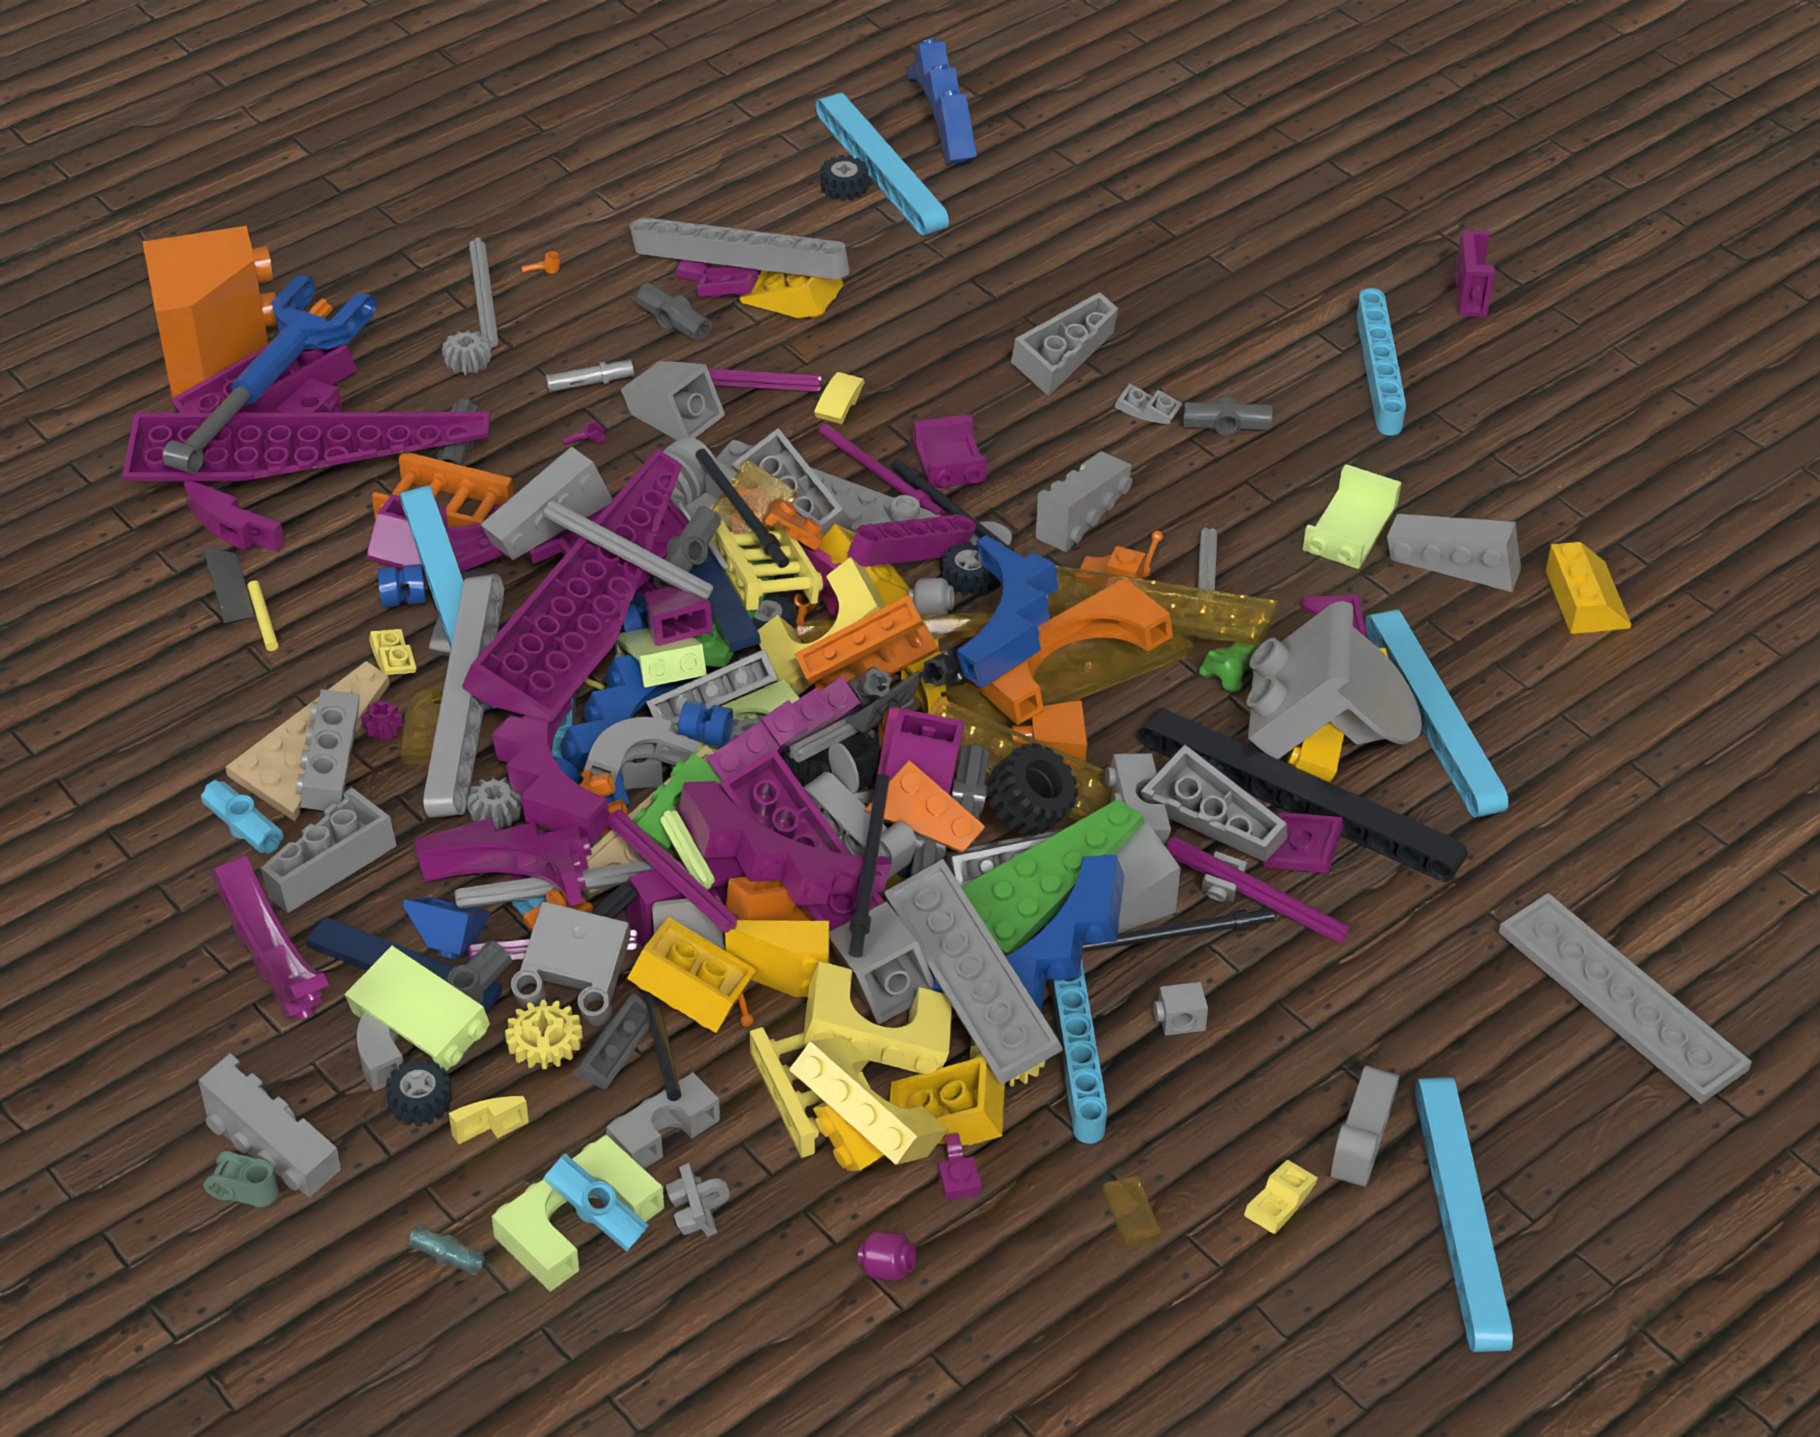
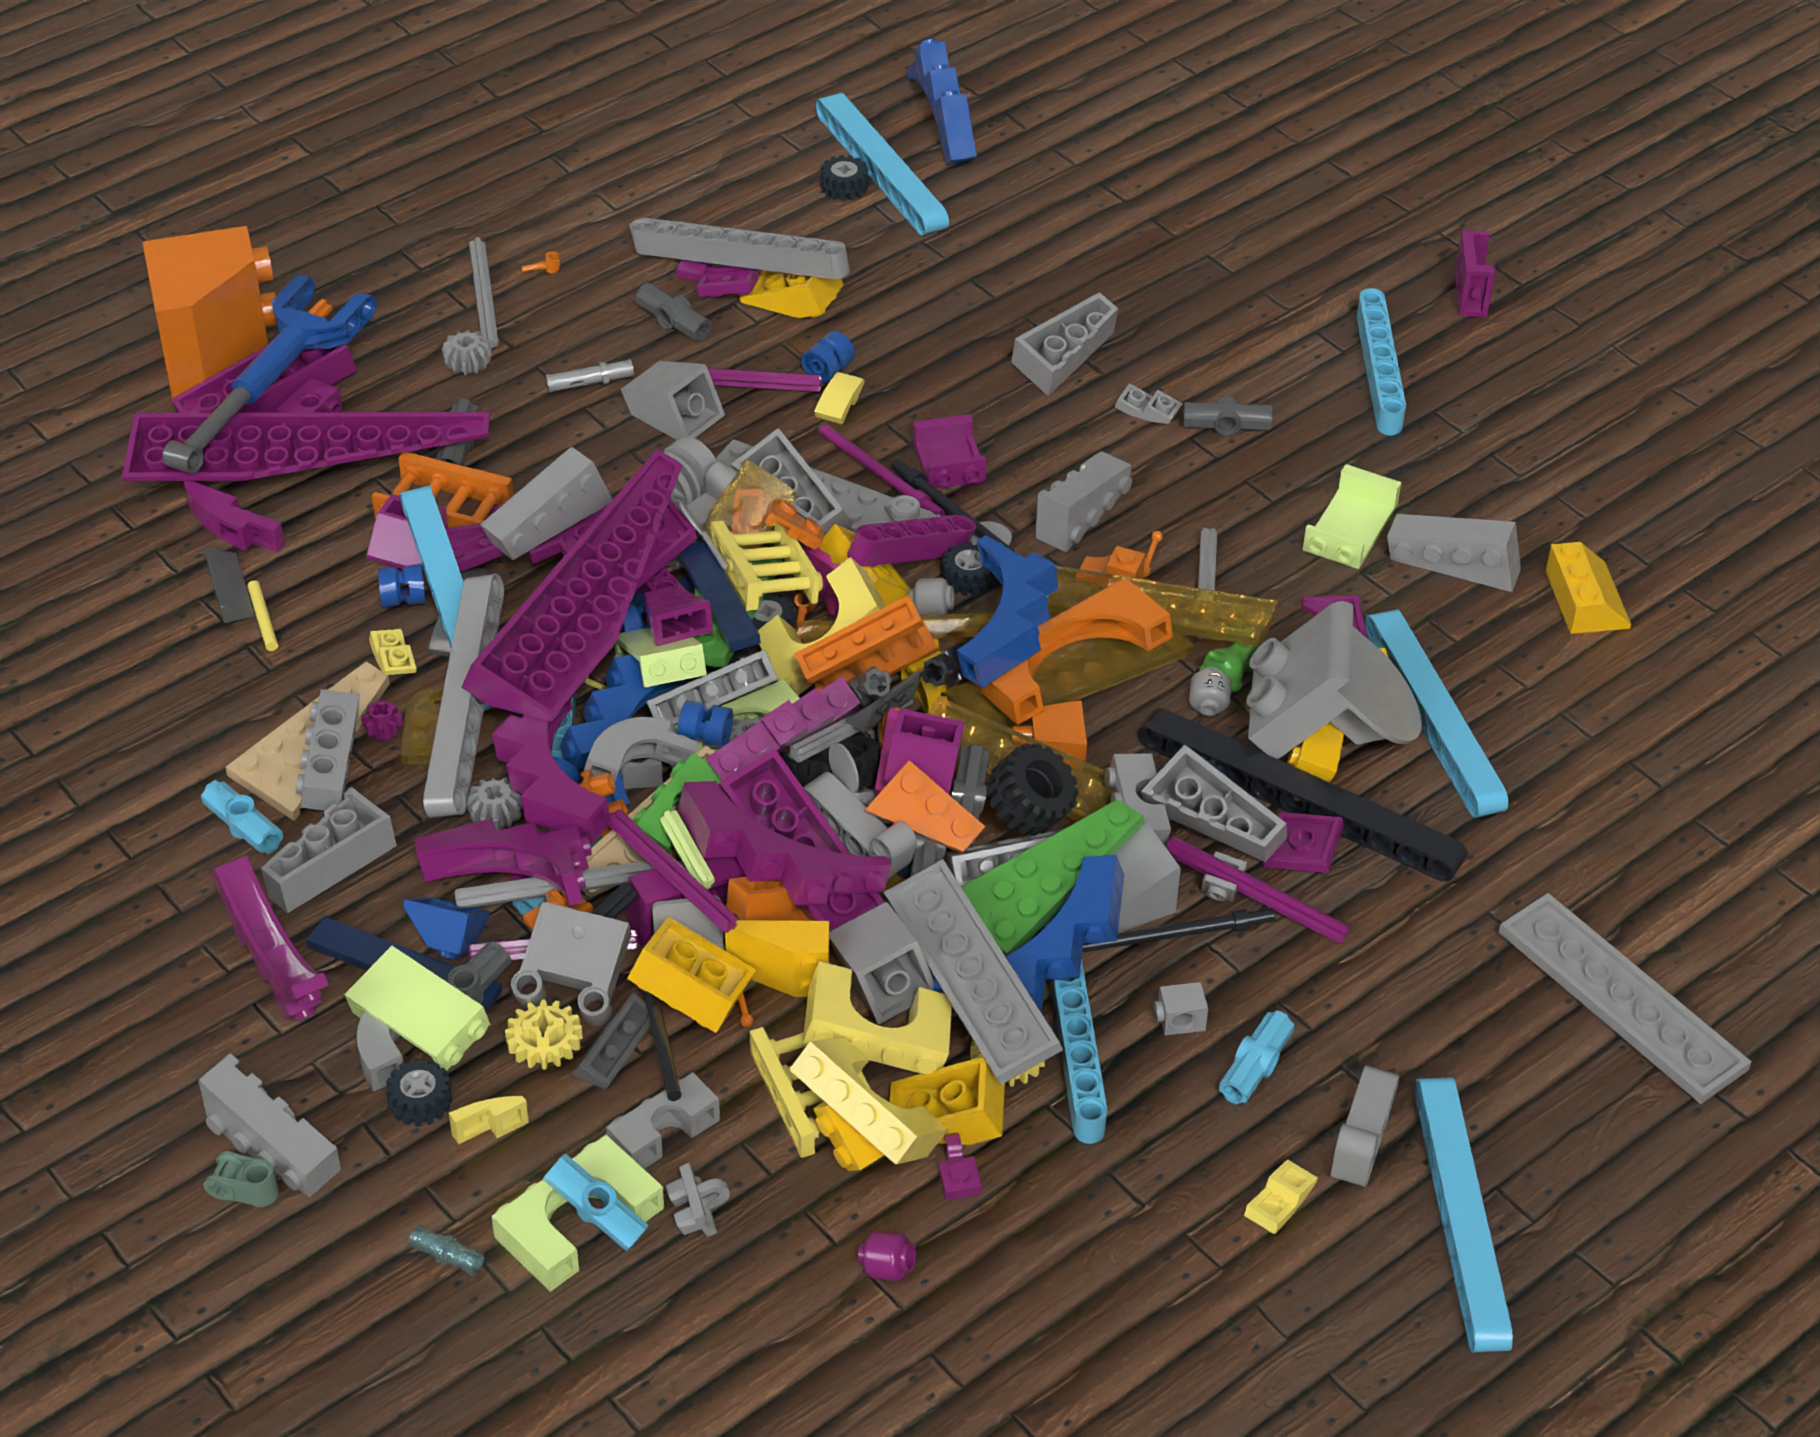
light grey axle [543,501,713,600] -> none
magenta hand [562,421,606,445] -> none
dark grey piece [652,506,722,589] -> none
black bar [695,448,790,568] -> none
black bar [849,774,890,958] -> none
clear yellow tile [1103,1176,1161,1249] -> none
none -> blue wheel [802,331,855,383]
none -> light grey head [1189,667,1231,716]
none -> medium azure piece [1219,1010,1295,1105]

